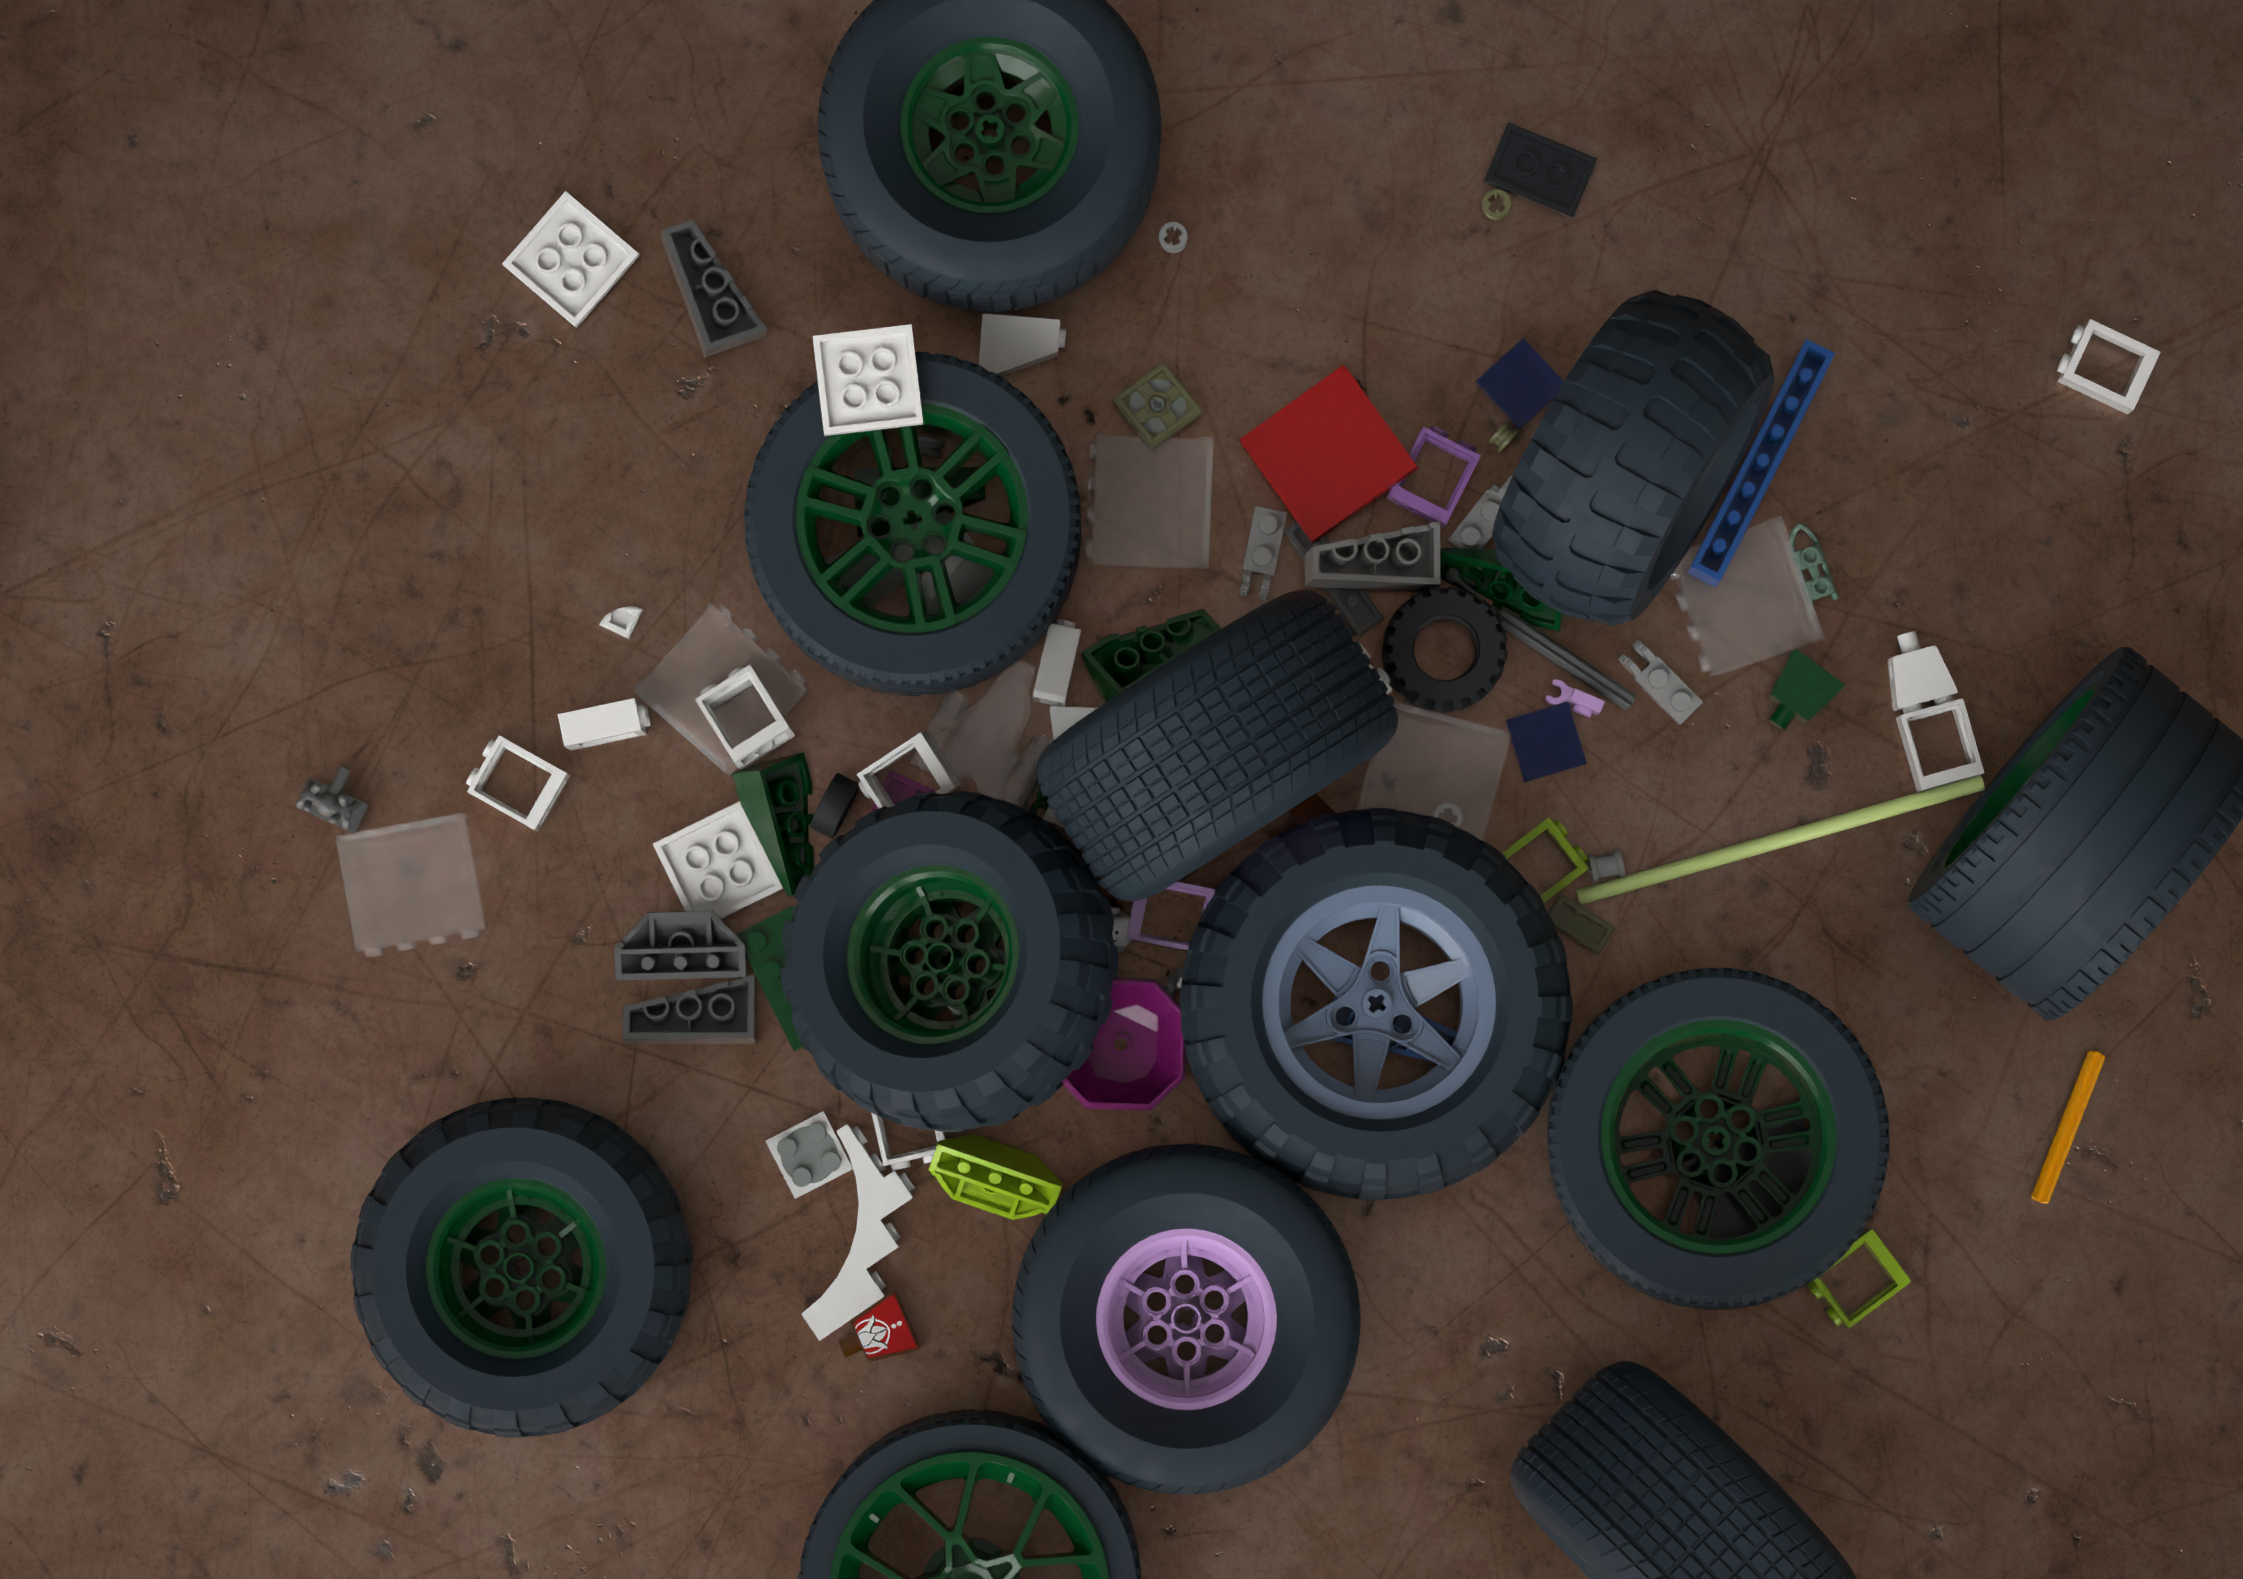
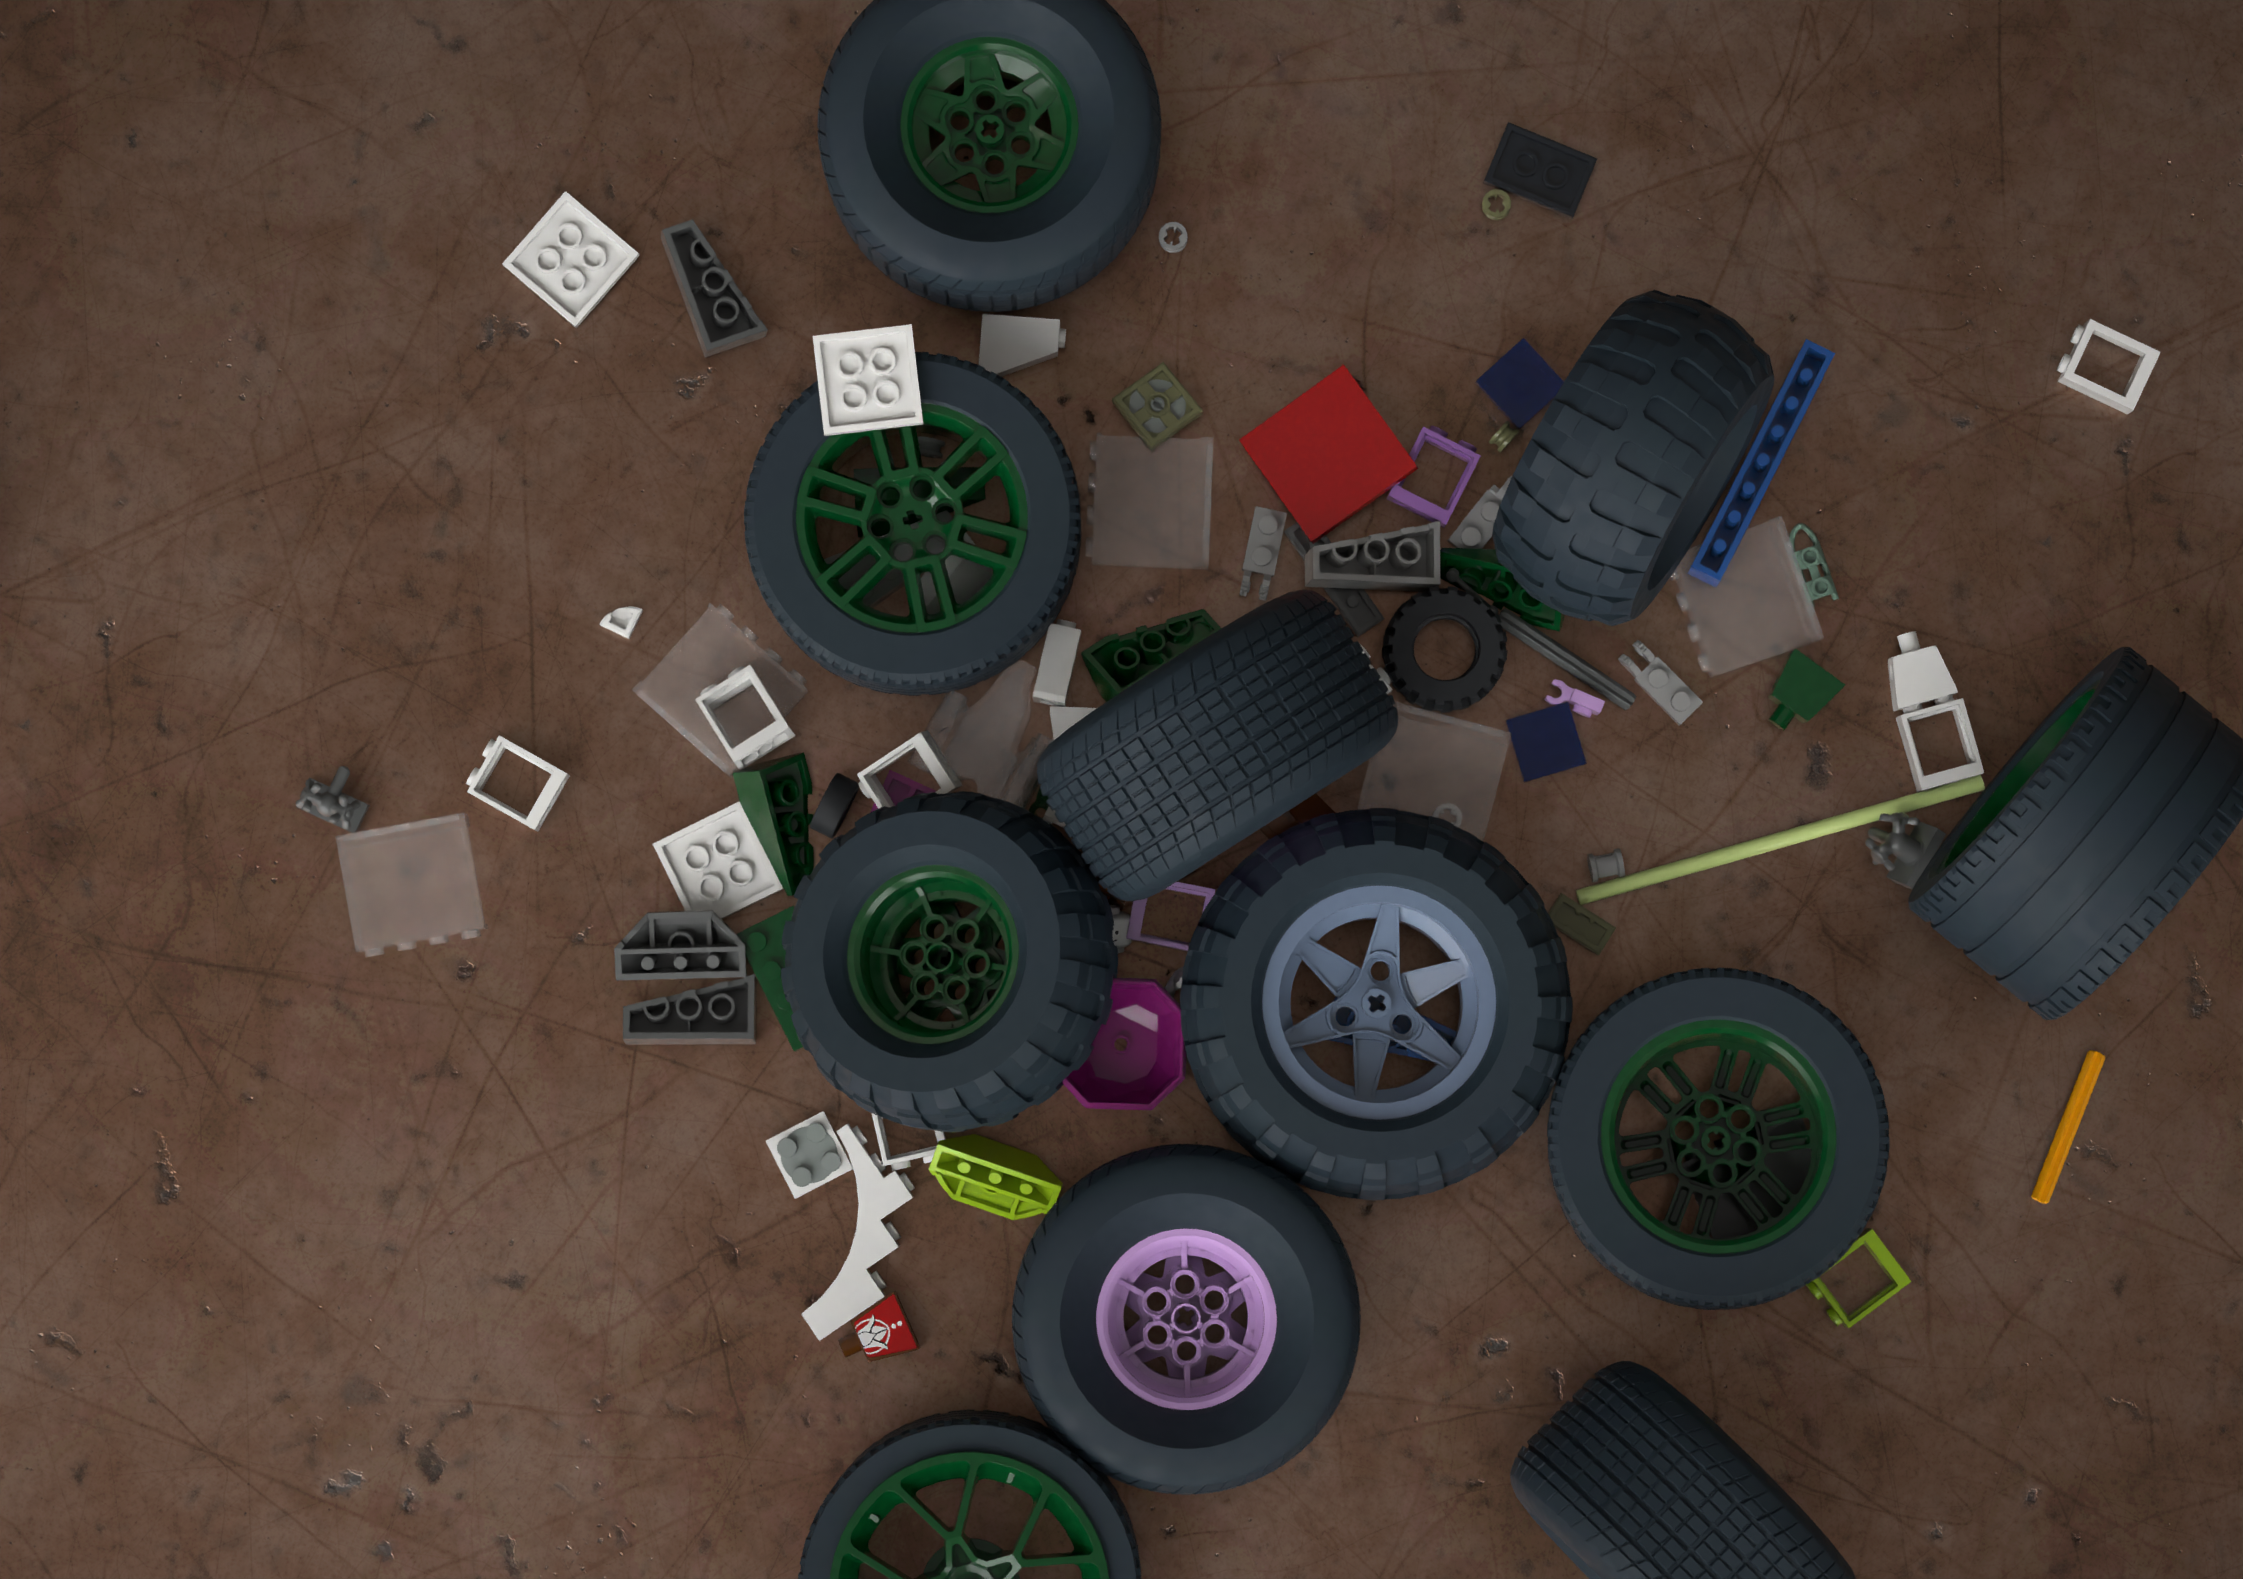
black wheel [350,1097,692,1438] -> none
white window [558,698,651,751] -> none
lime window [1502,817,1589,903] -> none
none -> dark grey piece [1865,812,1946,889]

